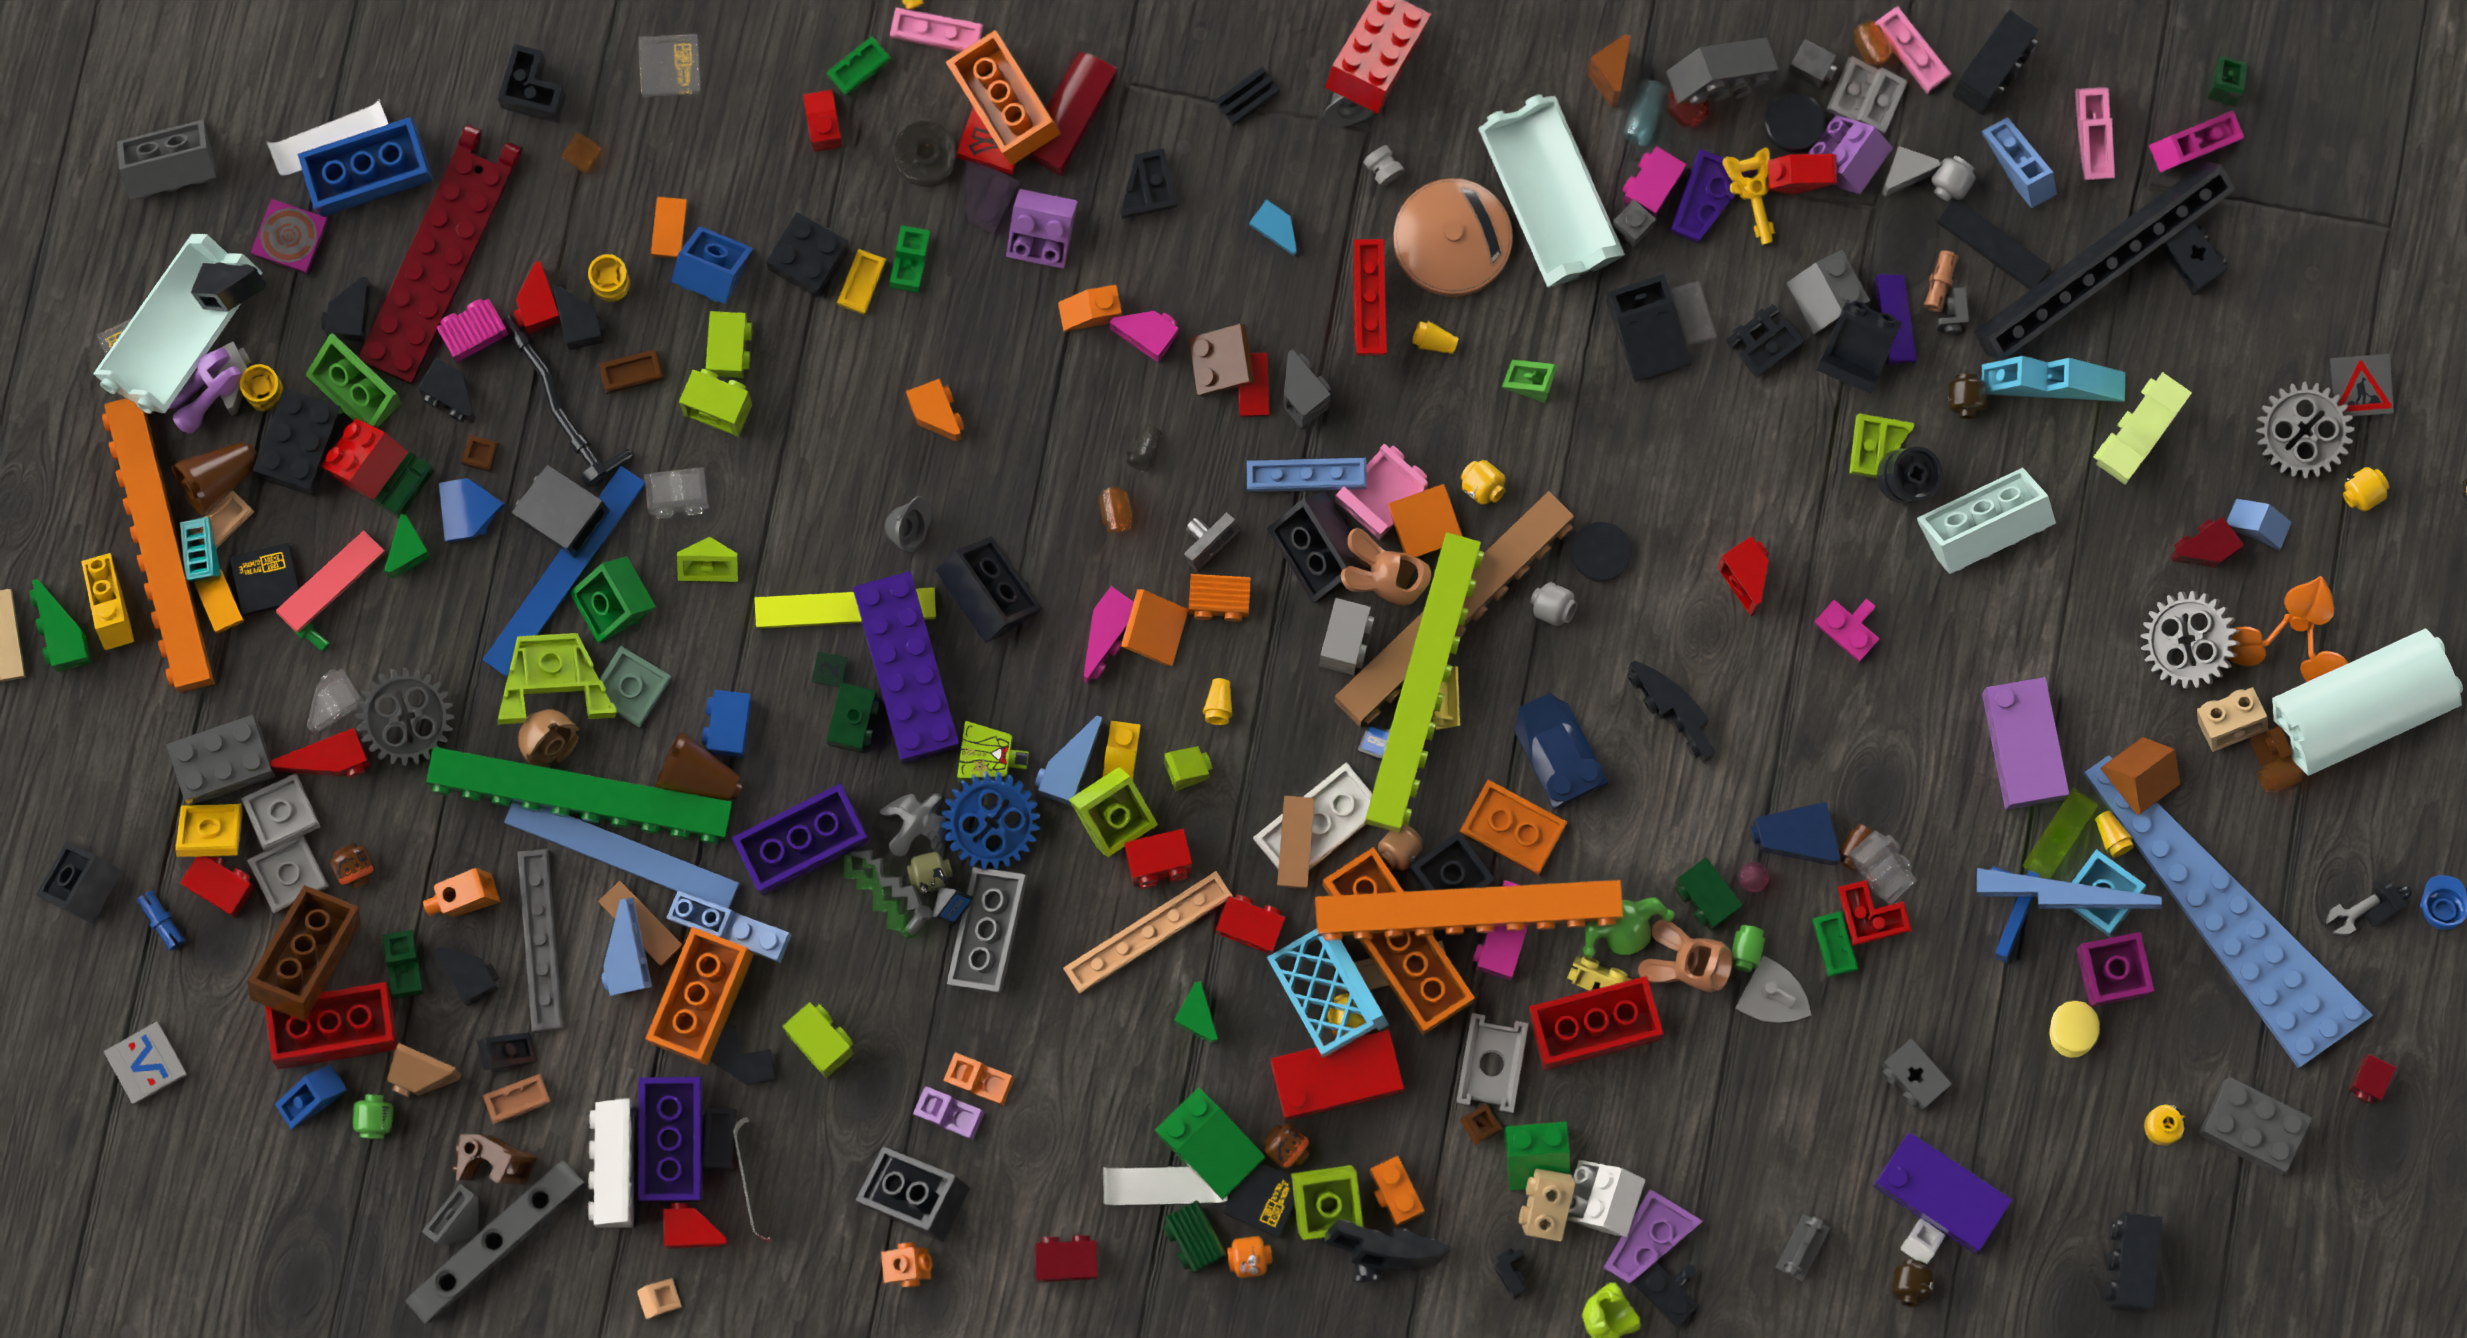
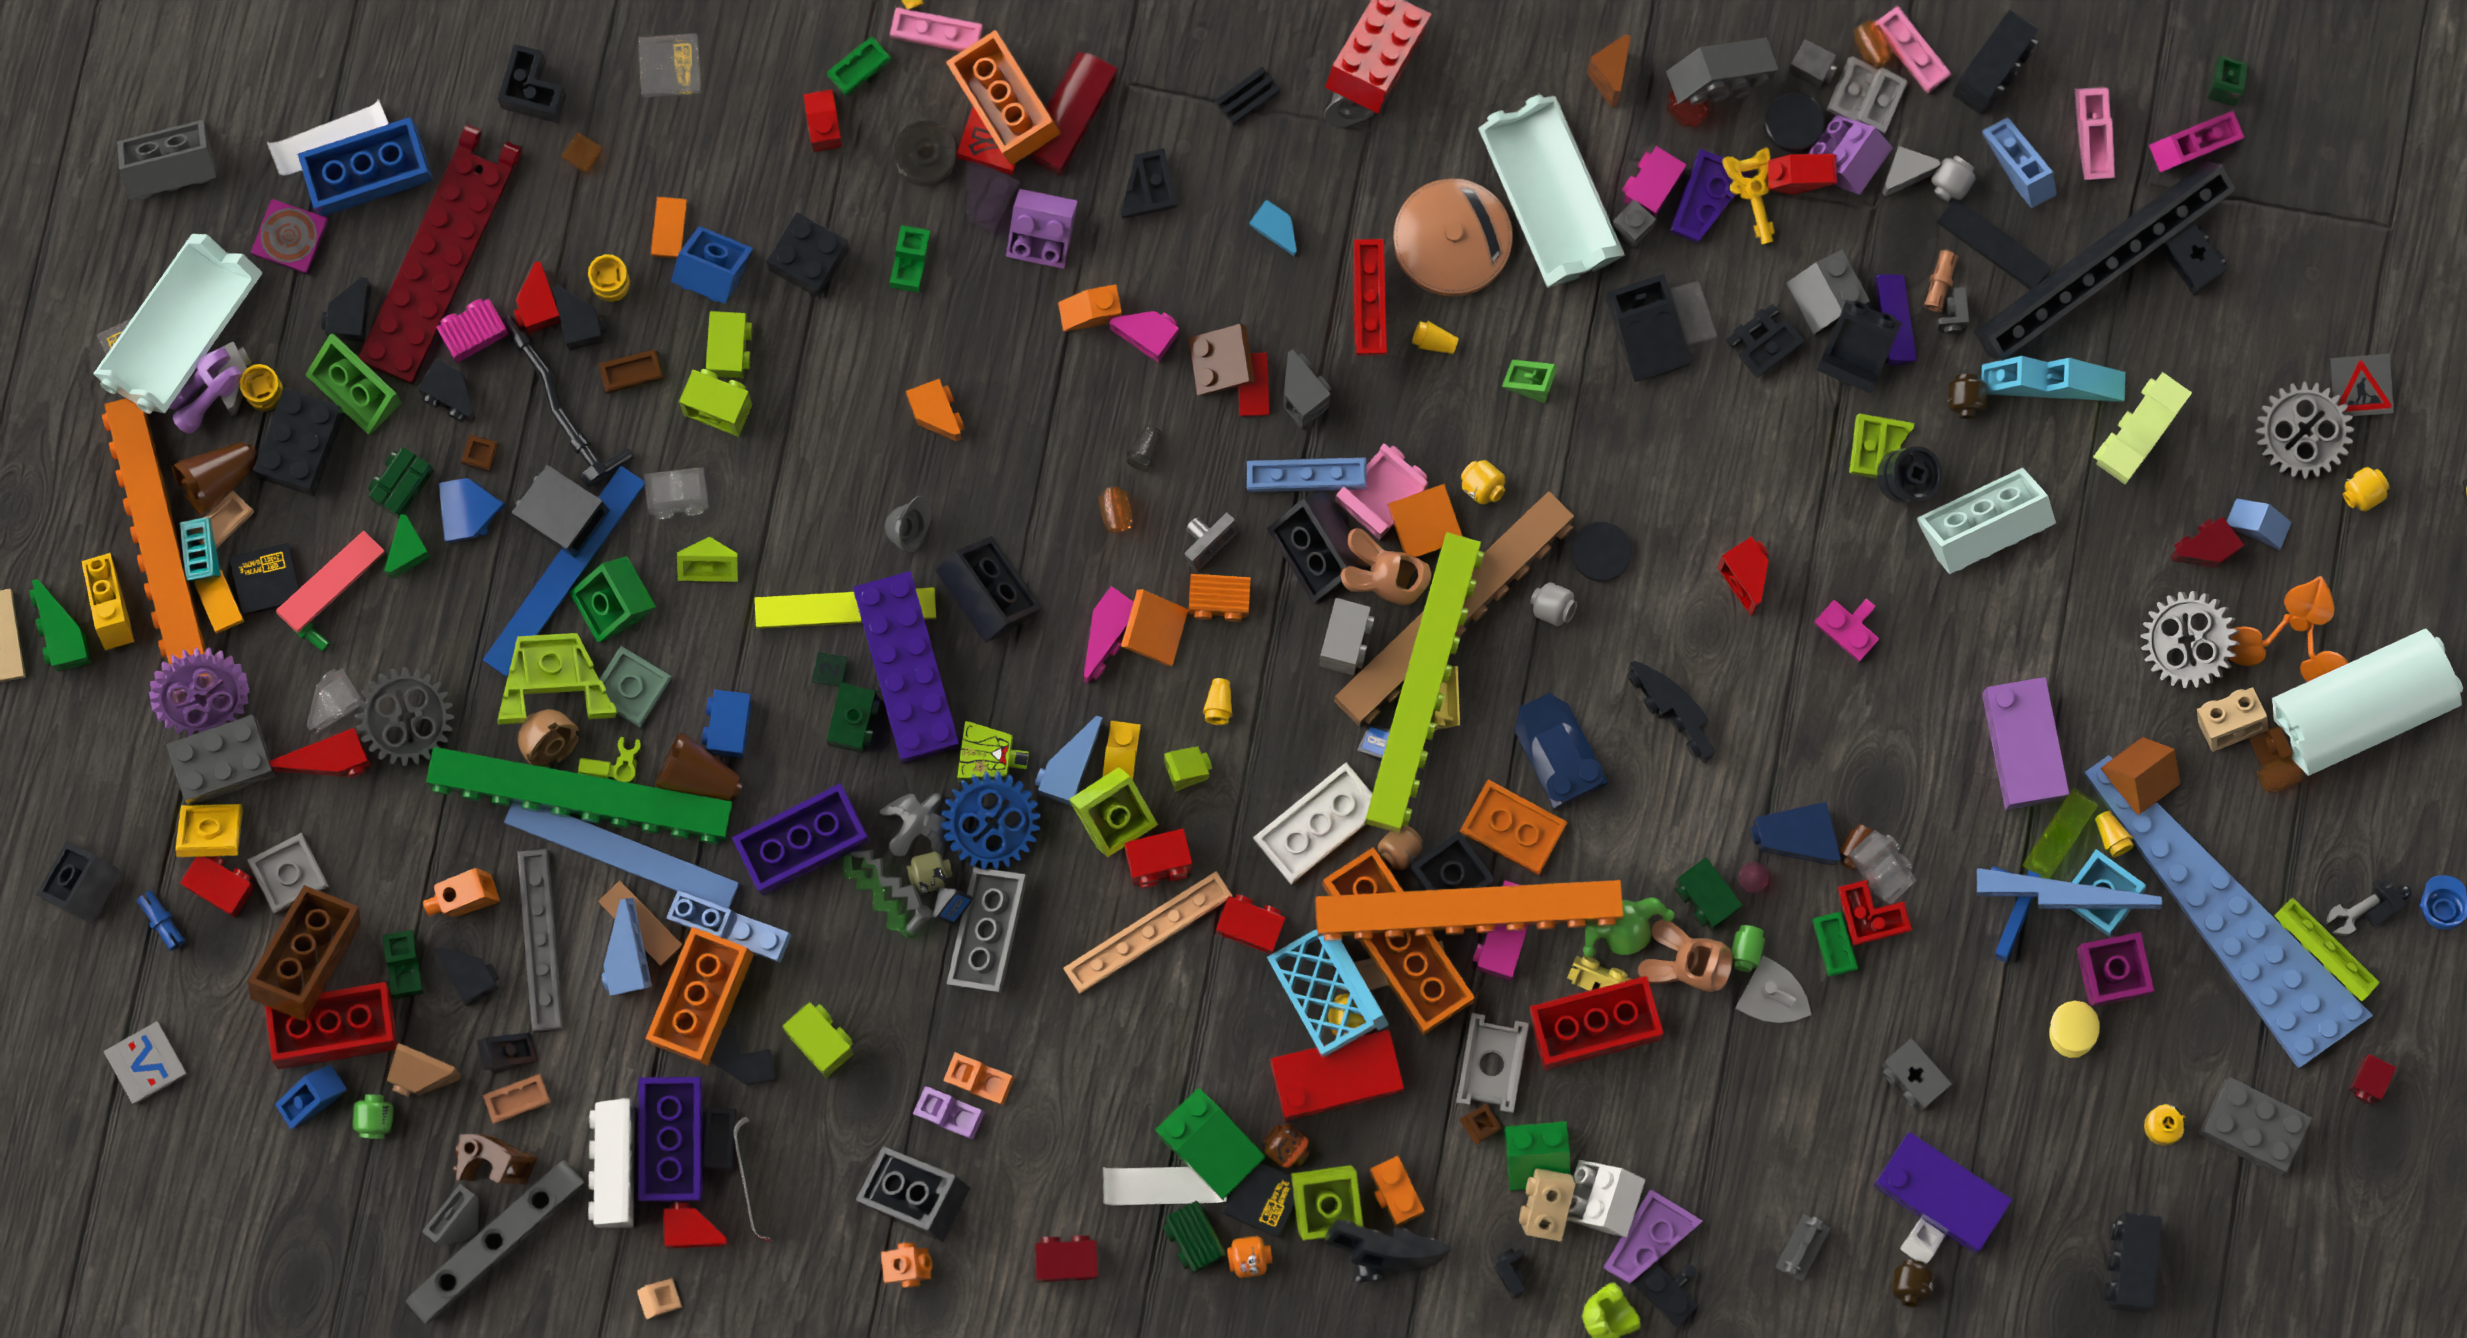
black slope [191,262,266,311] -> none
light grey tile [241,773,321,853] -> none
red brick [321,418,408,500] -> none
reddish brown head [330,842,375,889] -> none
yellow tile [837,249,886,315] -> none
green slope [1174,981,1218,1044] -> none
medium nougat tile [1277,796,1314,889] -> none
light grey wheel [1363,145,1404,186] -> none
clear light blue pin [1622,80,1668,146] -> none
none -> medium lavender gear [149,647,249,737]
none -> lime bar [578,737,641,784]
none -> lime plate [2274,897,2380,1001]

